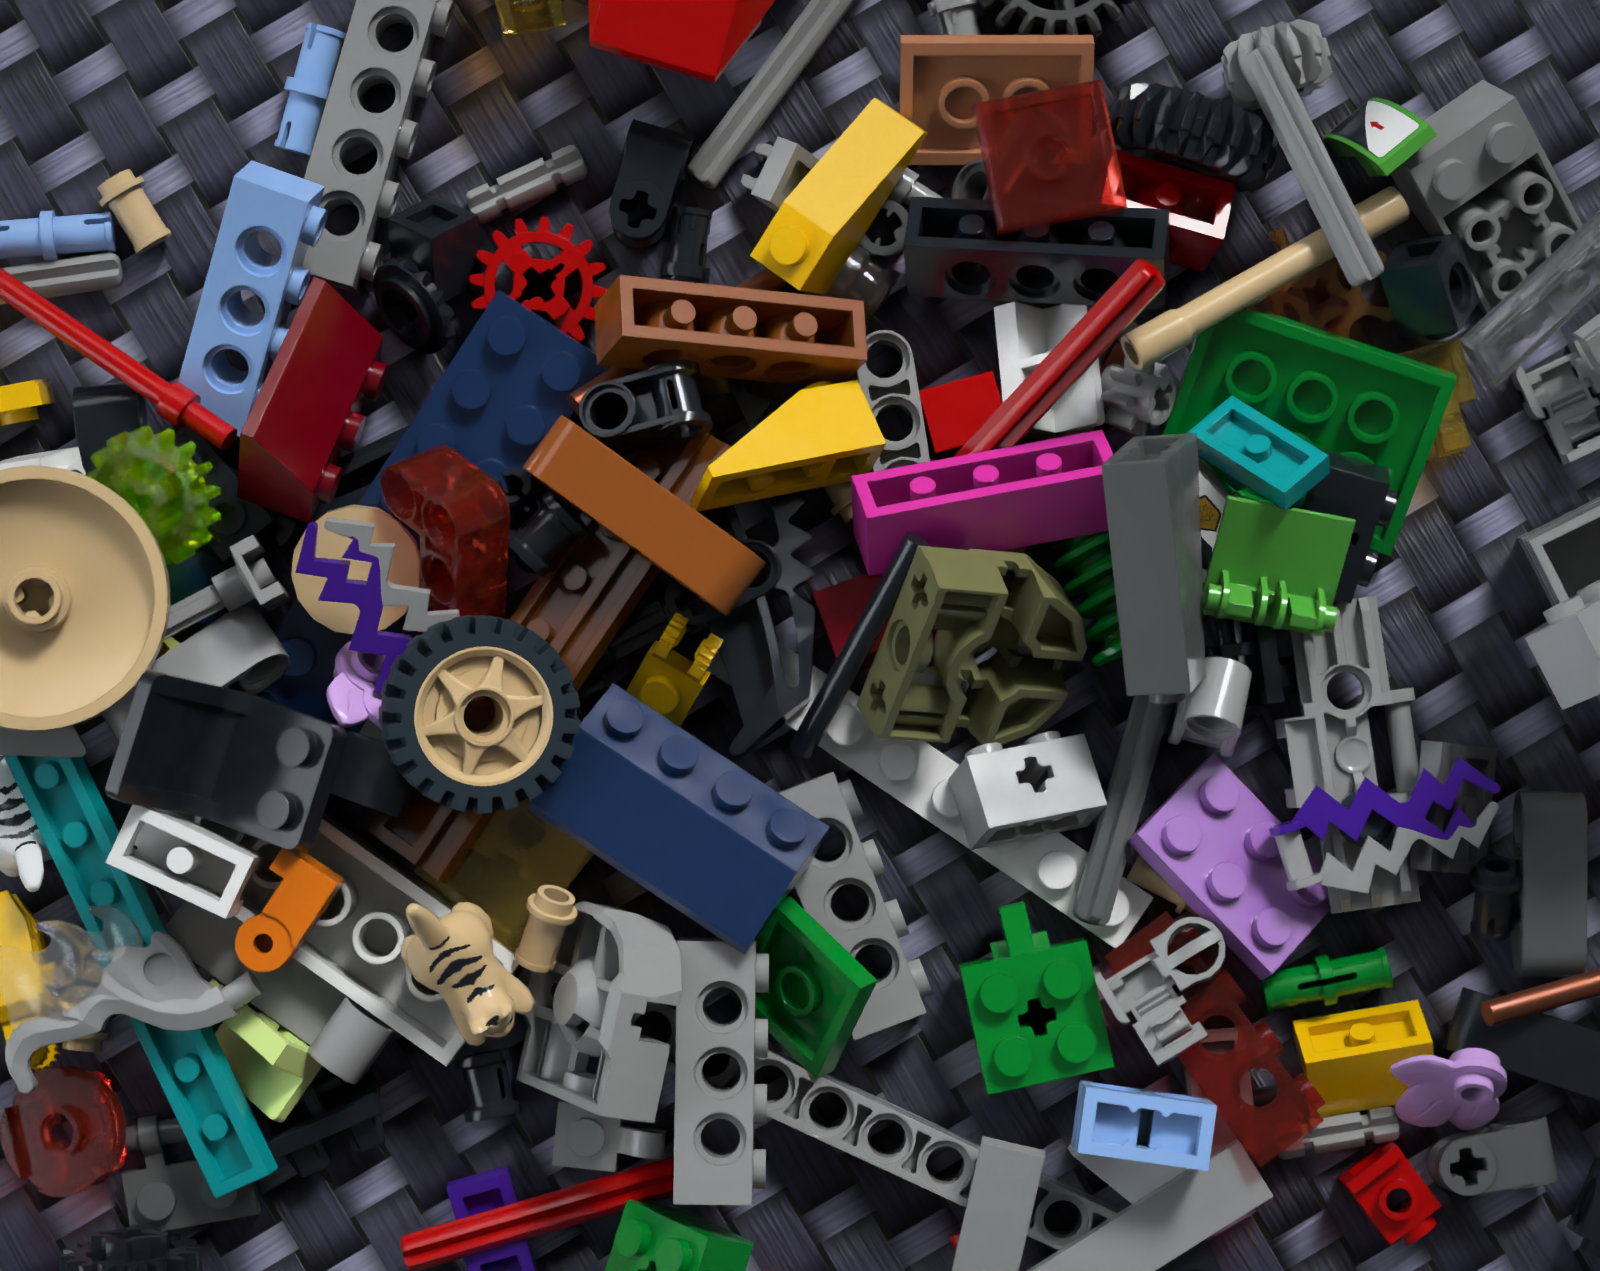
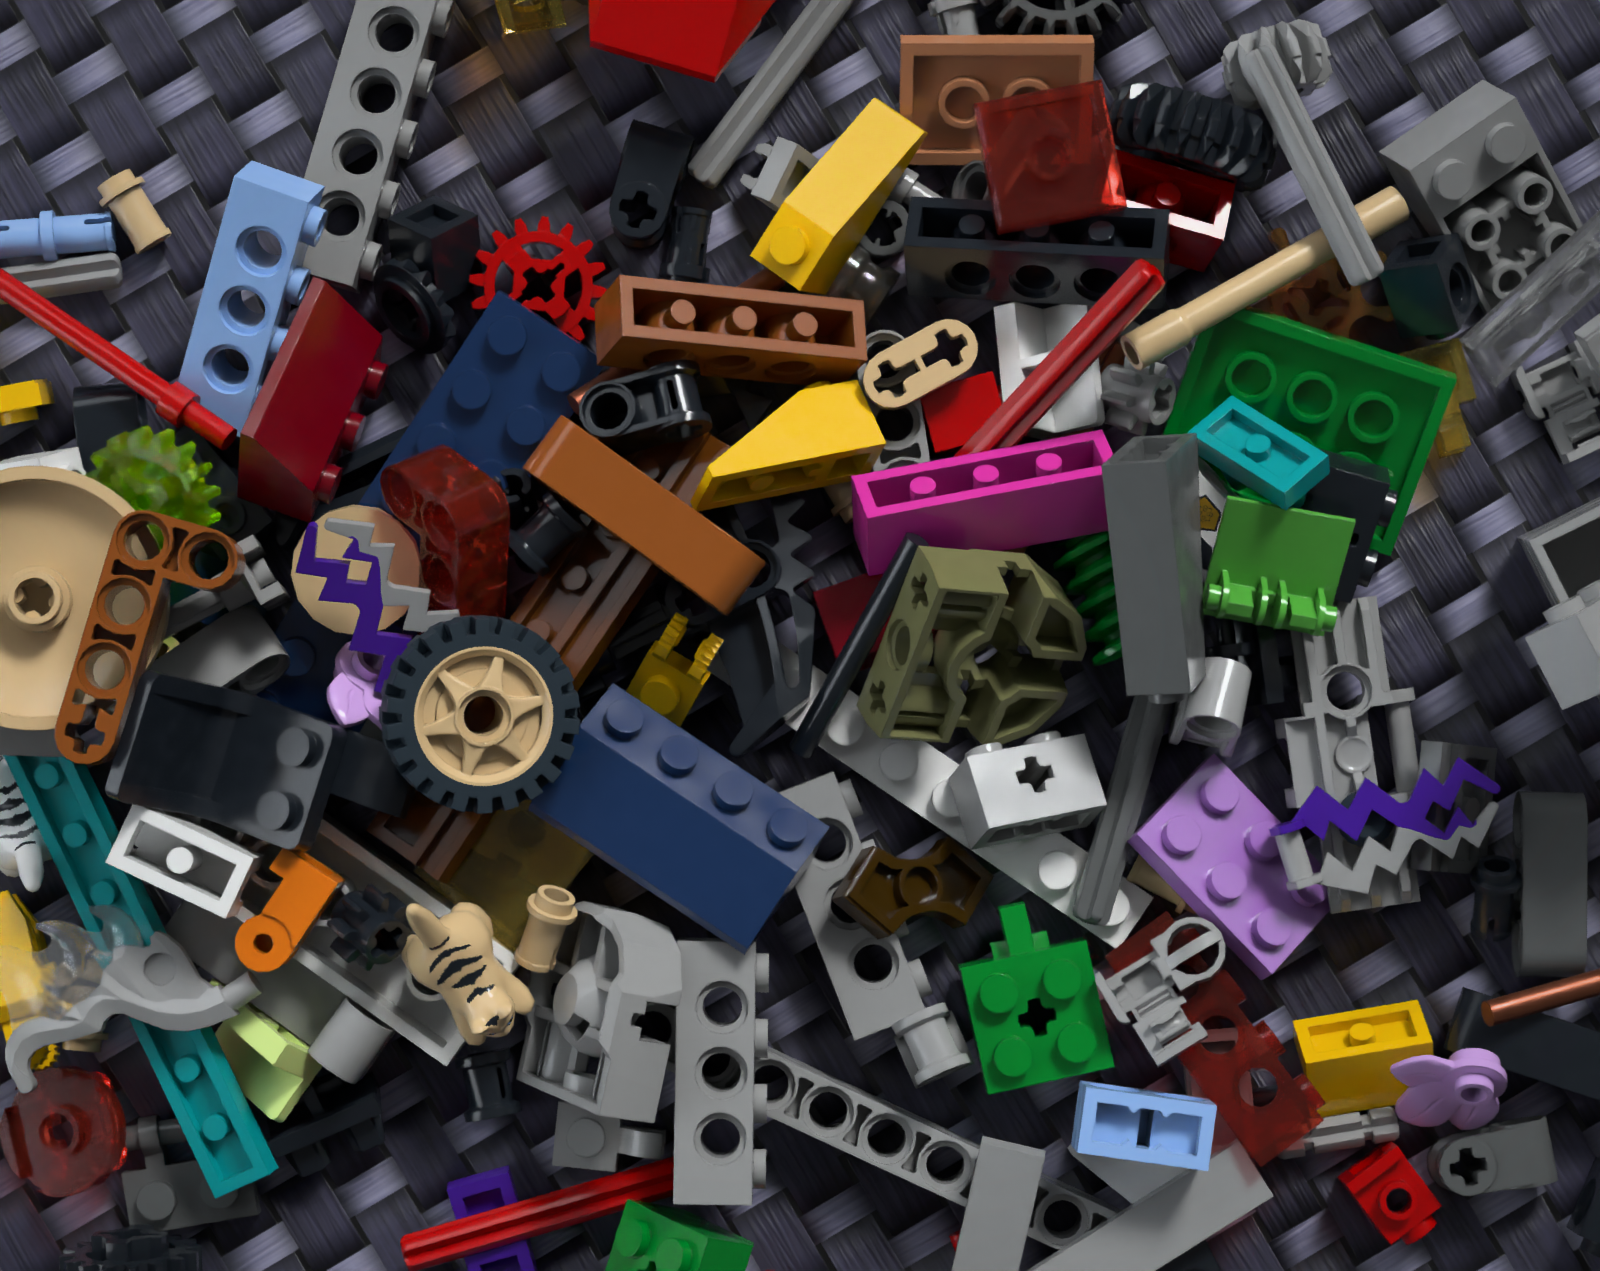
light blue pin [274,22,346,156] -> none
light grey axle [465,145,588,224] -> none
green plate [731,896,878,1079] -> none
green pin [1258,948,1393,1013] -> none
slope [1323,97,1437,176] -> none
none -> dark orange beam [54,510,245,765]
none -> black gear [327,884,411,971]
none -> dark brown tile [831,837,994,939]
none -> tan beam [862,319,978,411]
none -> light grey piece [892,1002,974,1089]

